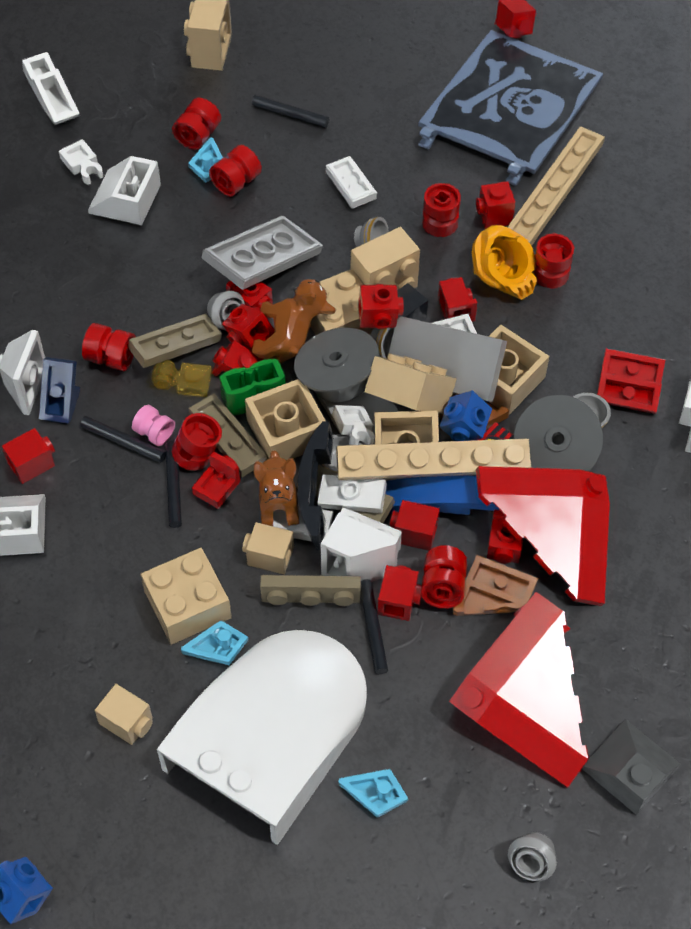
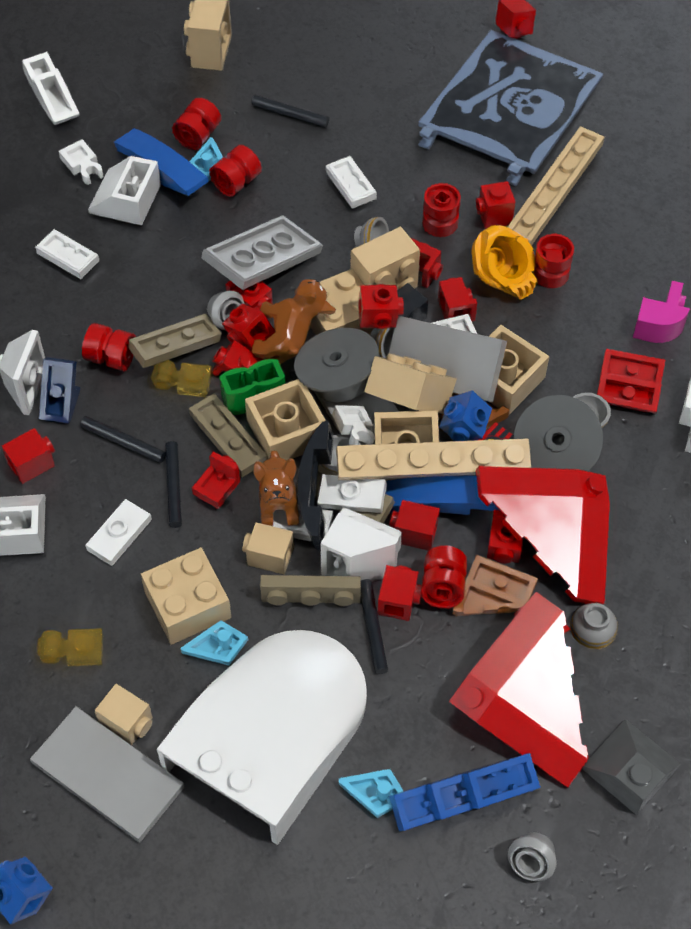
bright pink wheel [132,405,175,447] -> none
red wheel [172,413,222,471] -> none
none -> light grey tile [30,706,185,843]
none -> white plate [35,229,99,279]
none -> clear yellow plate [37,629,103,666]
none -> white plate [85,499,152,566]
none -> blue slope [114,128,209,196]
none -> blue slope [389,753,541,831]
none -> red bracket [411,238,443,288]
none -> light grey piece [570,603,618,649]
none -> dark pink brick [633,281,690,343]

